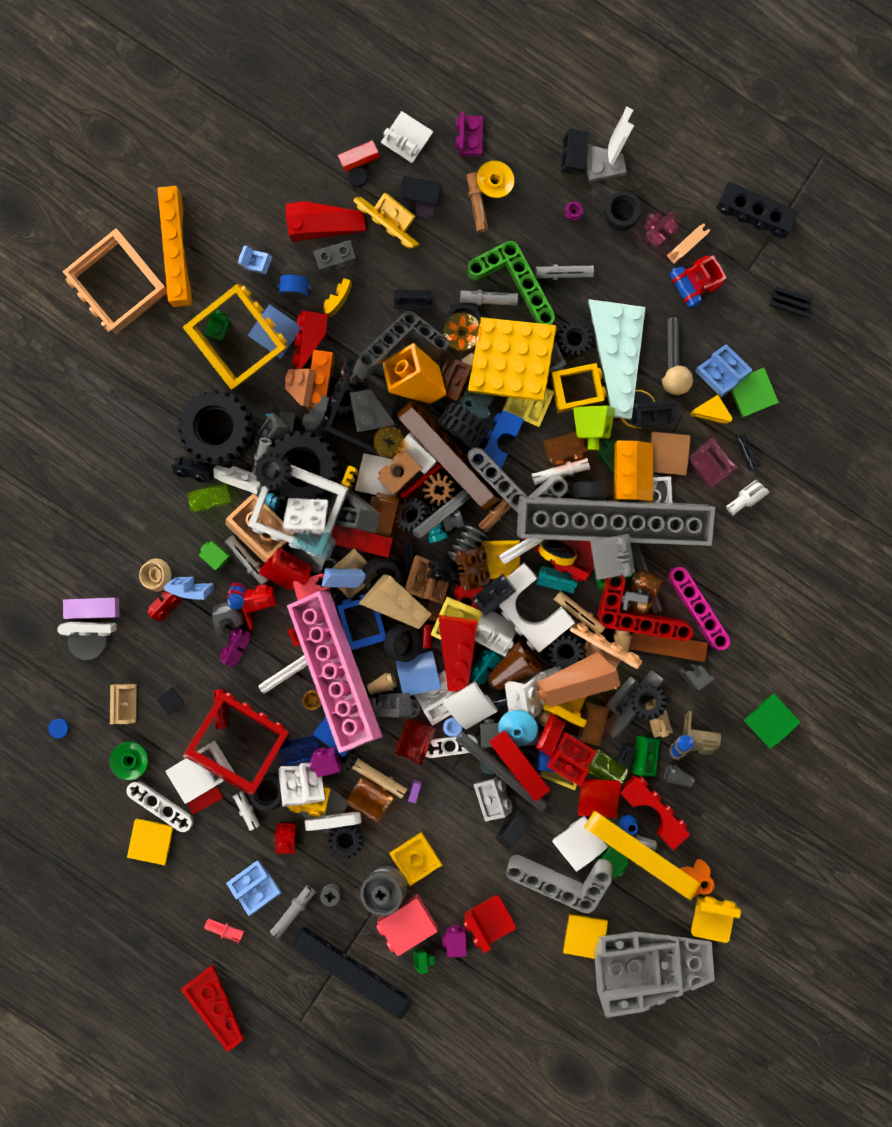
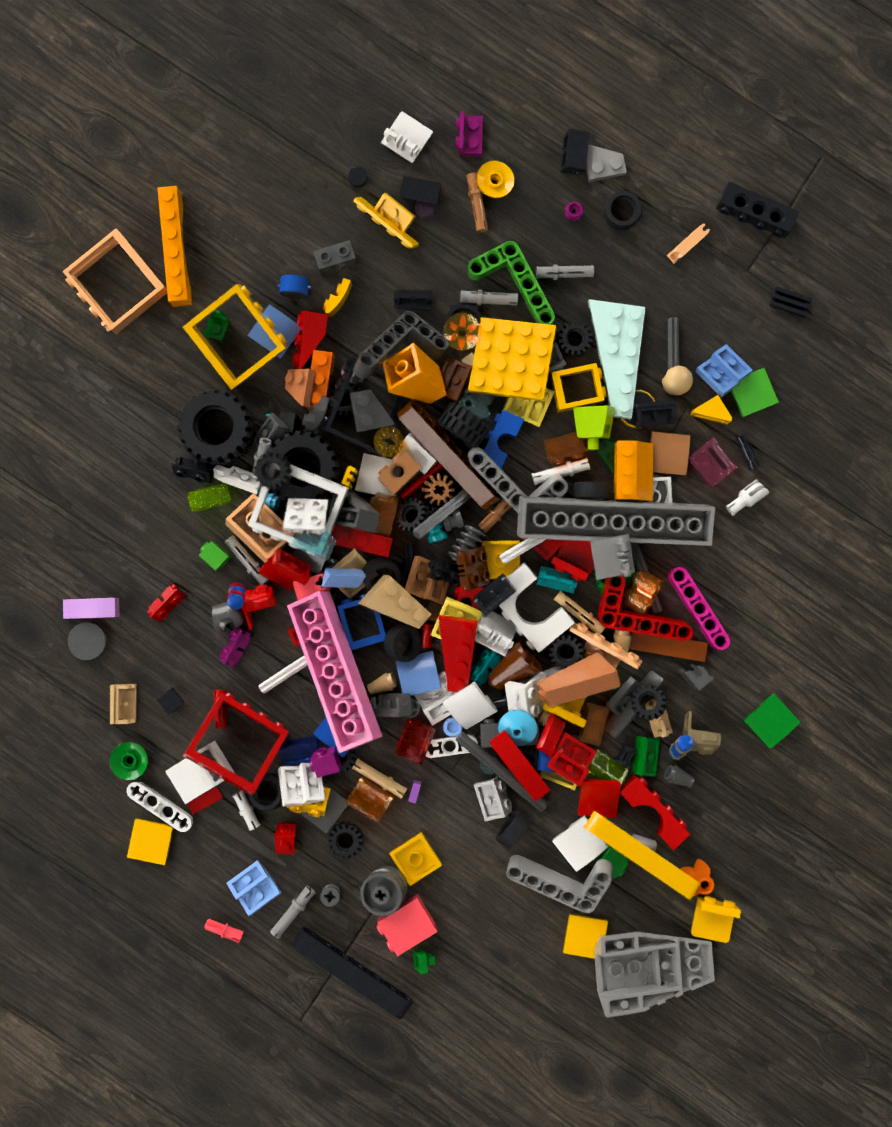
blue tile [48,718,70,738] -> none
white hinge [57,622,117,636] -> none
tan hat [139,558,171,592] -> none
light blue slope [164,577,214,600] -> none
red wing [181,964,244,1052] -> none
light blue bracket [238,246,272,274] -> none
red wedge [286,201,366,242] -> none
pearl gold wheel [303,690,322,710] -> none
white beam [304,812,362,831] -> none
tile [338,141,380,172] -> none
magenta brick [442,925,467,958] -> none
red bracket [463,895,516,953] -> none
tile [538,539,577,566] -> none
white slope [608,107,634,165] -> none
blue cone [619,815,638,835] -> none
black bracket [622,588,654,611] -> none
clear pink hips [643,211,679,247] -> none
red piece [669,255,727,308] -> none

